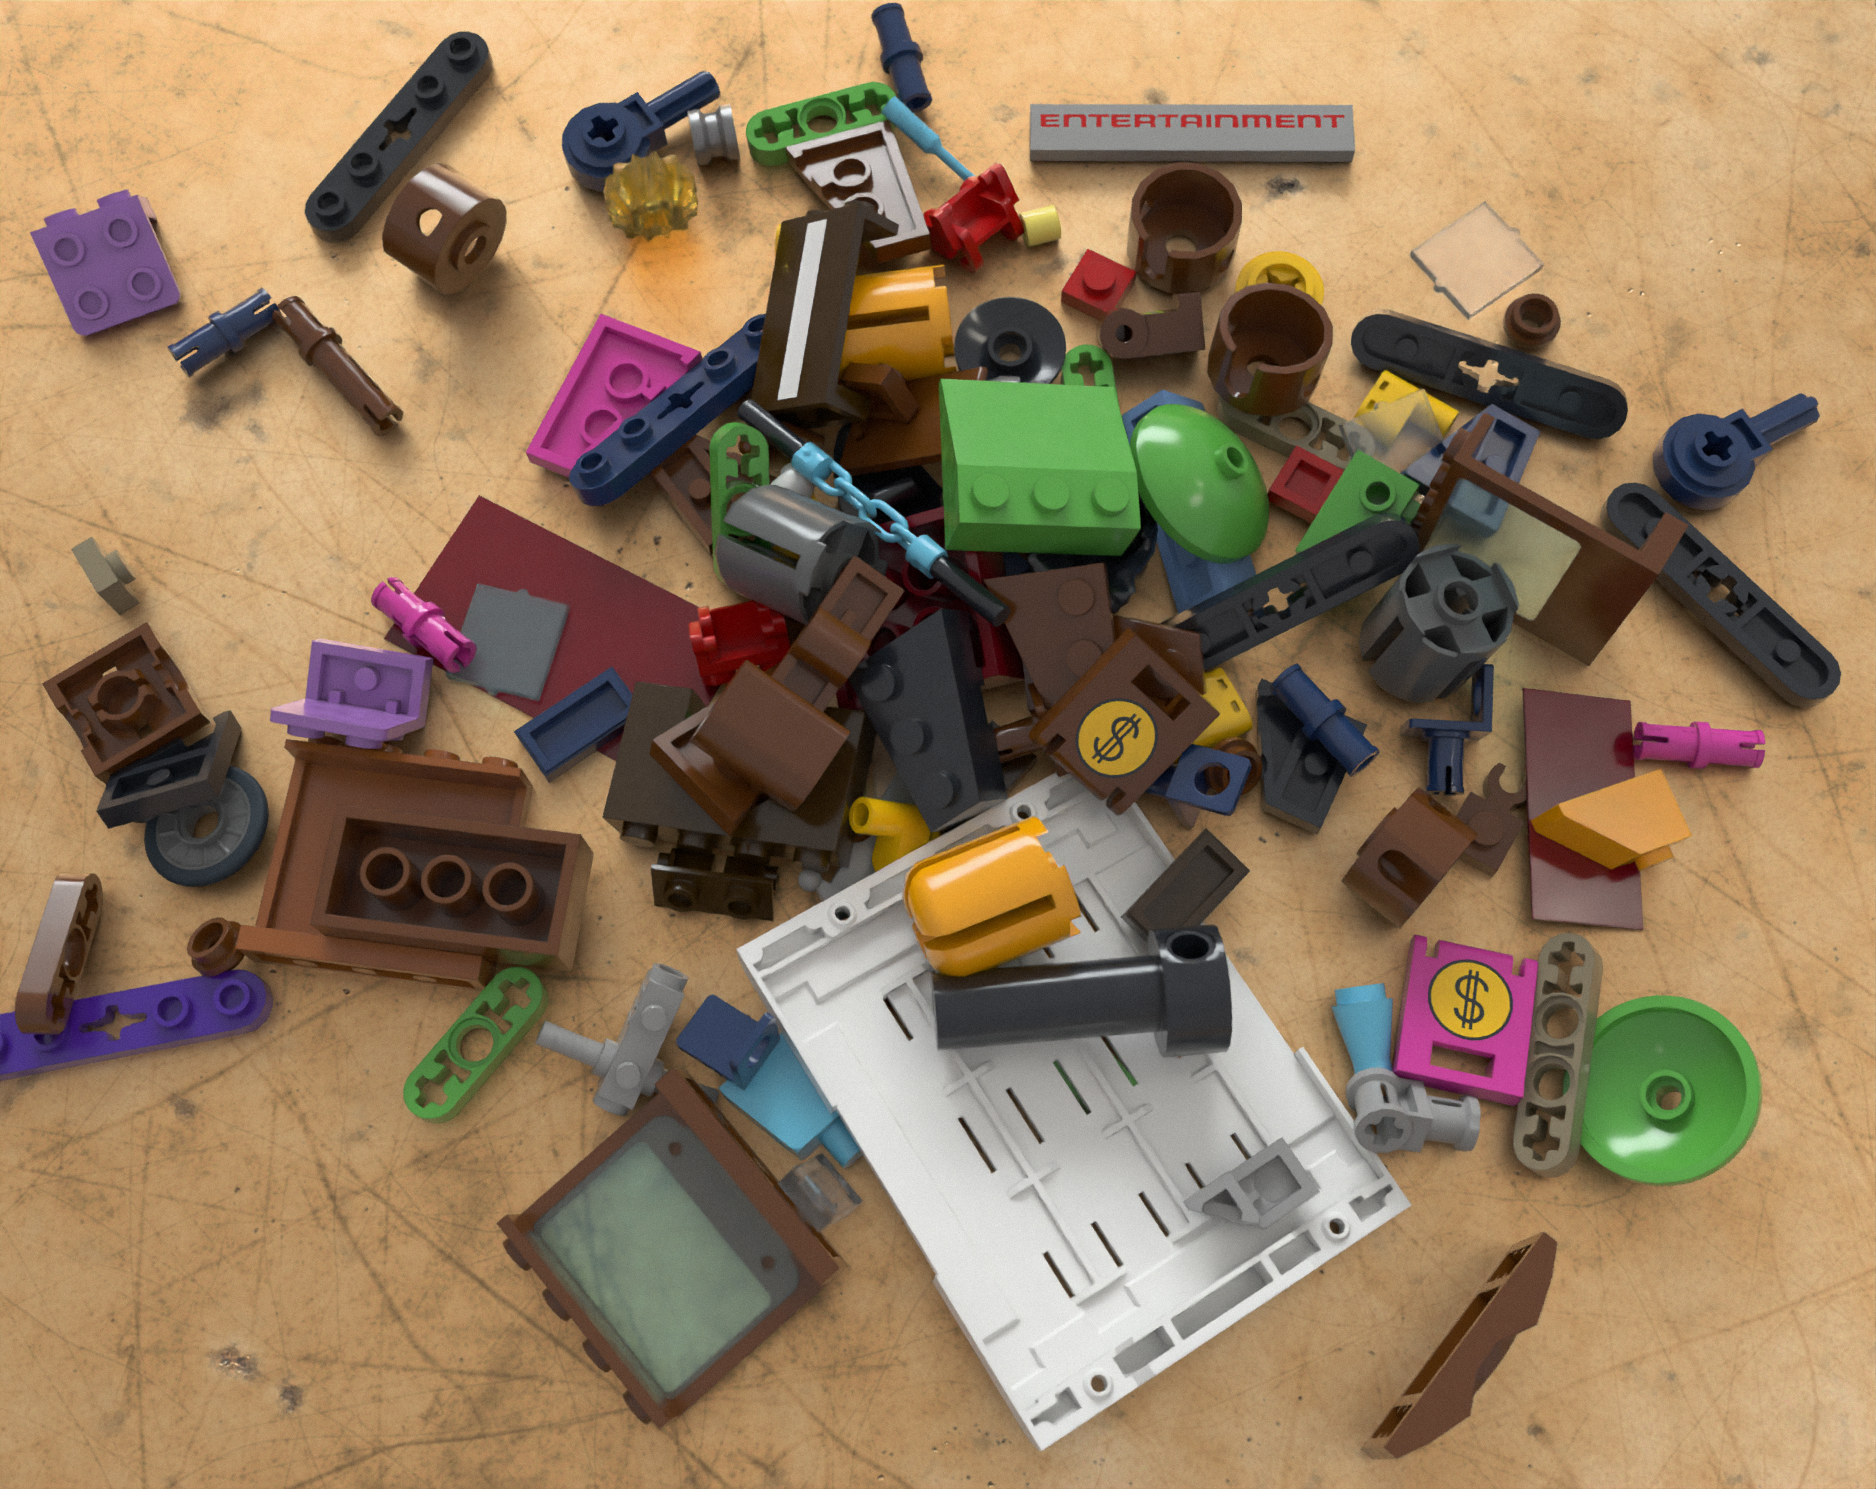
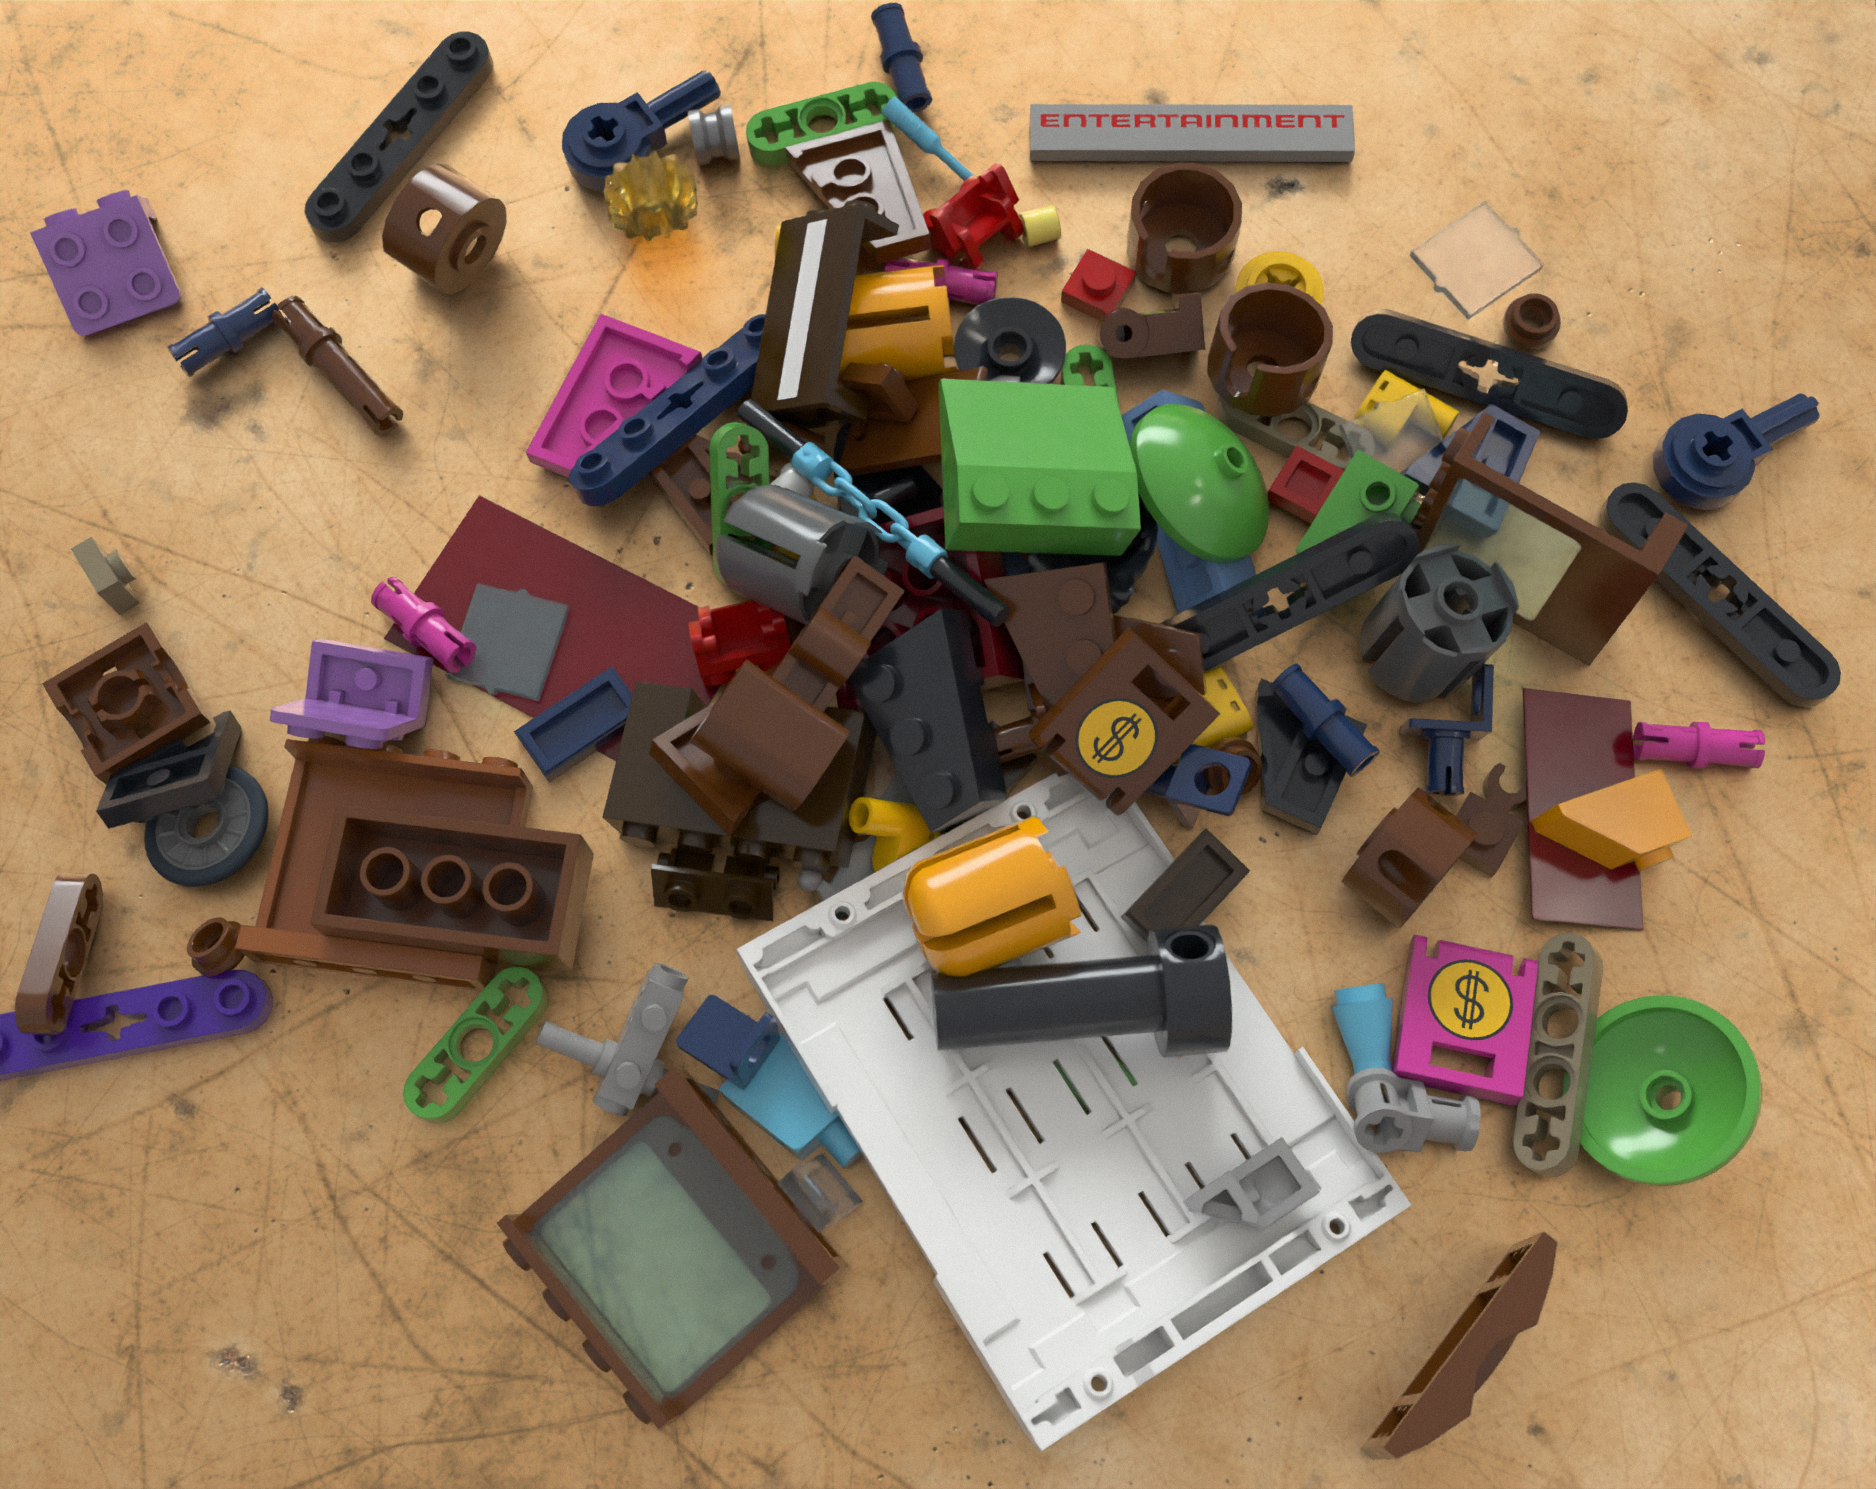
none -> dark pink pin [885,257,998,306]

